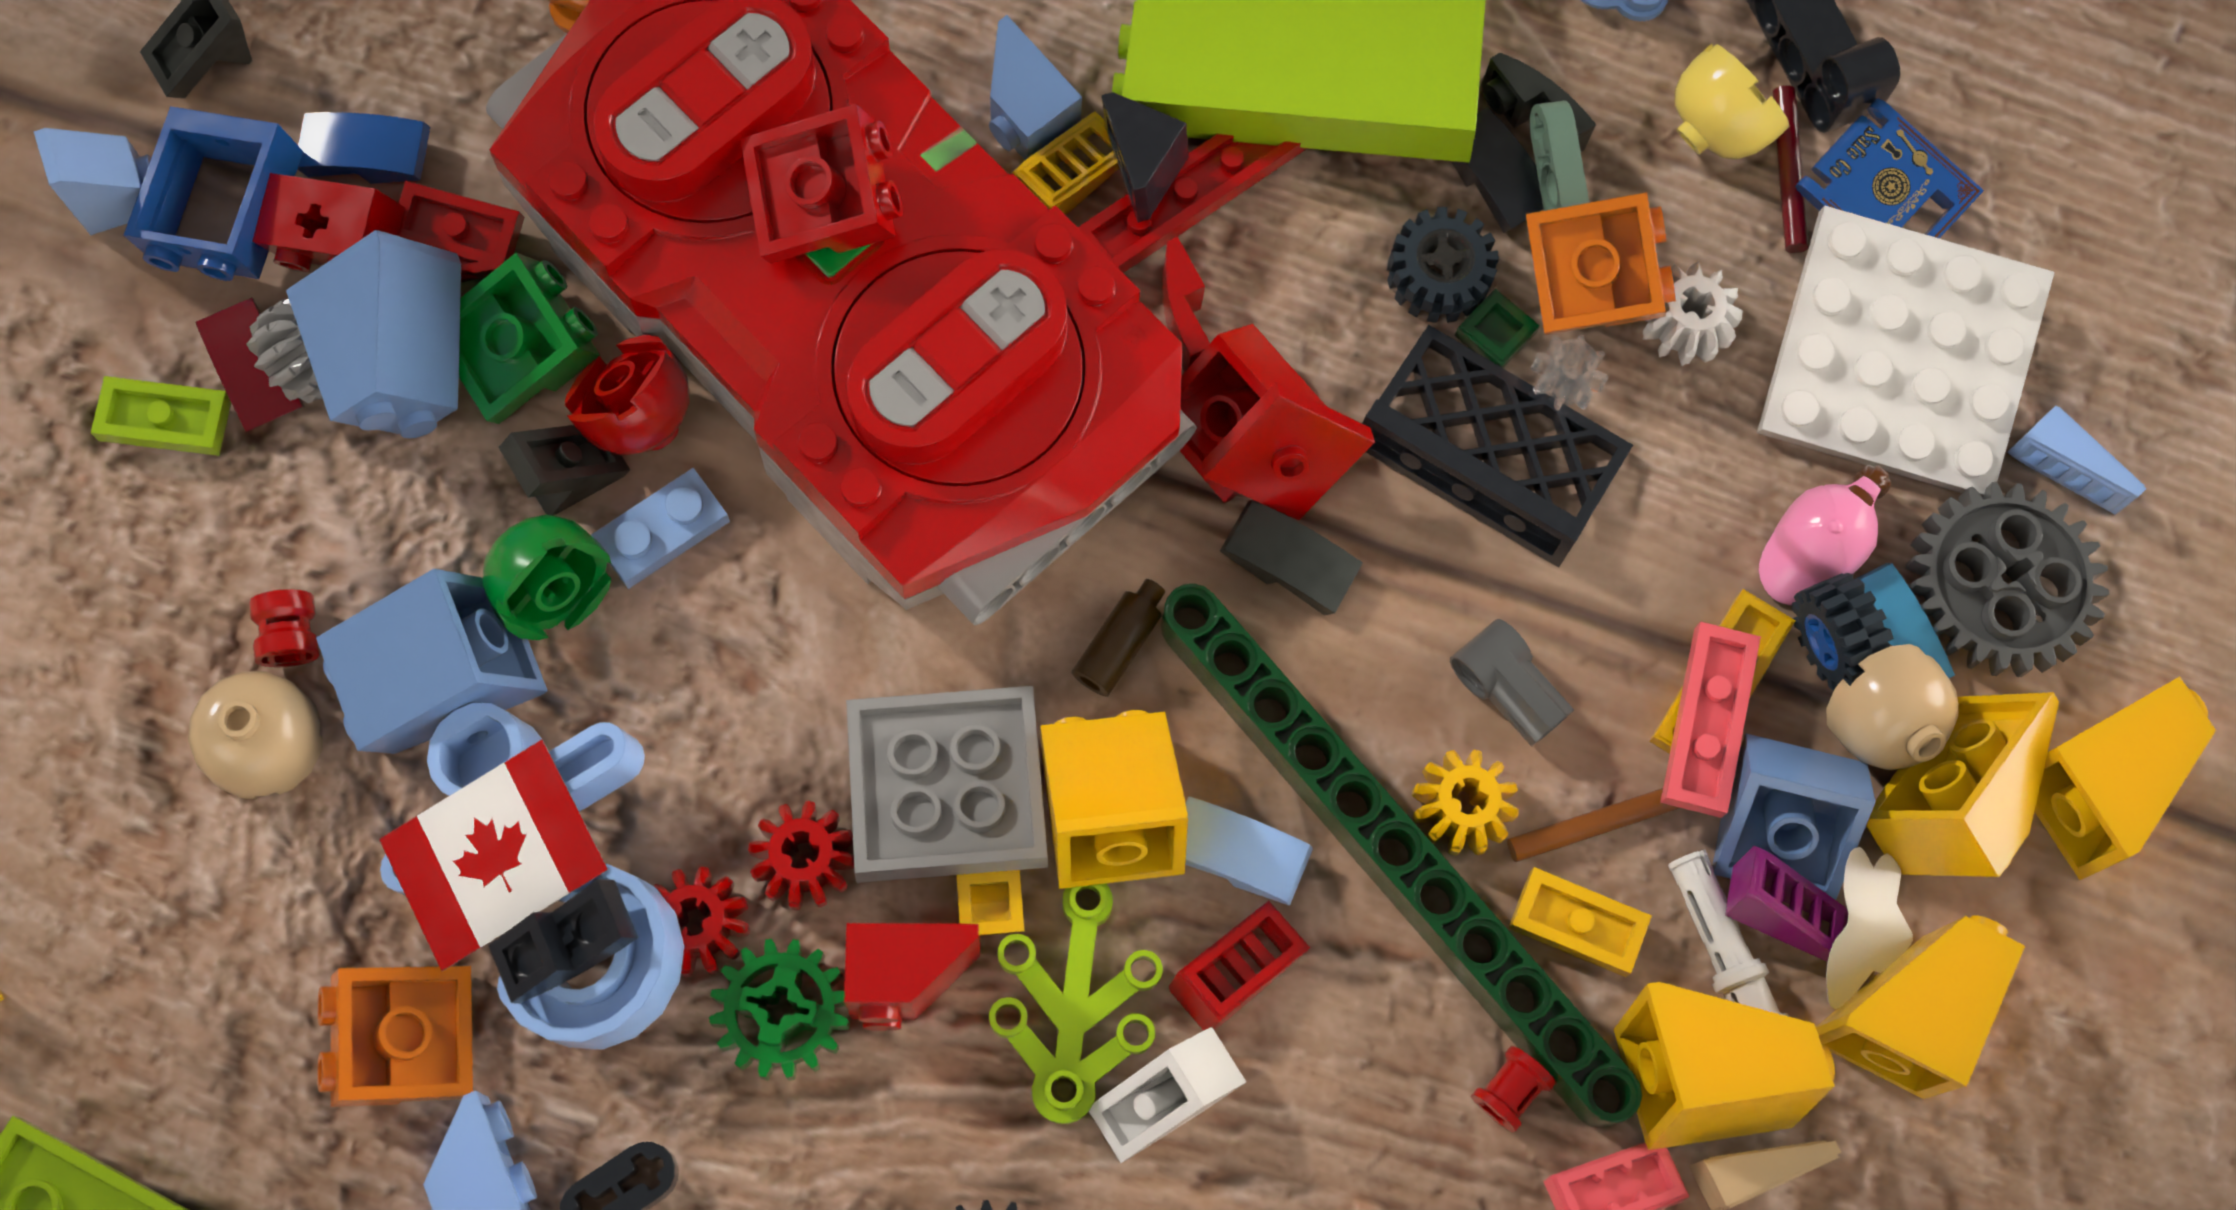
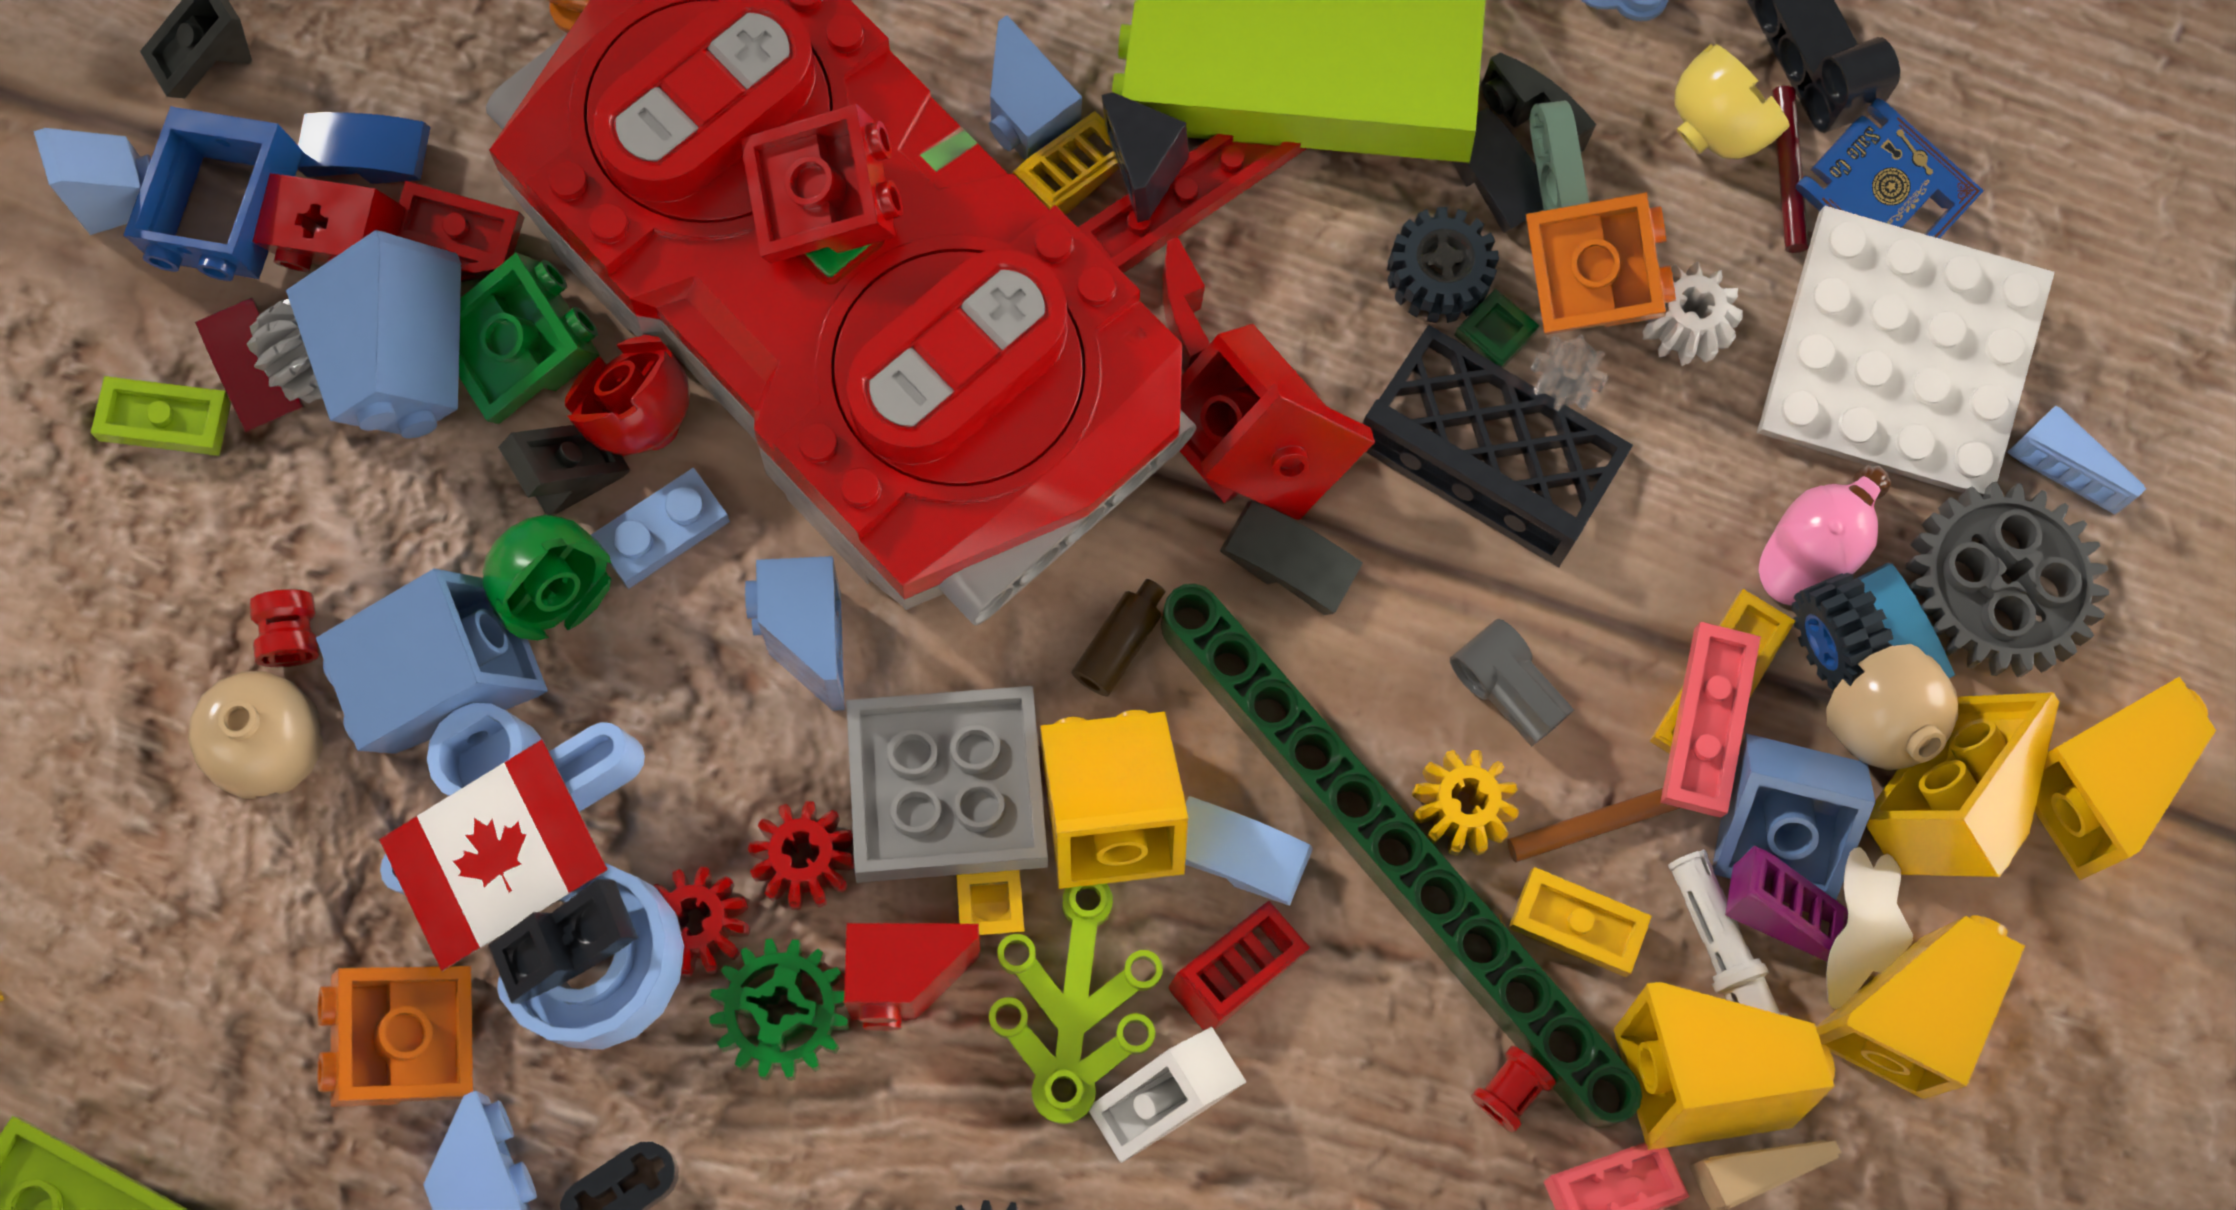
none -> medium blue slope [745,556,845,711]

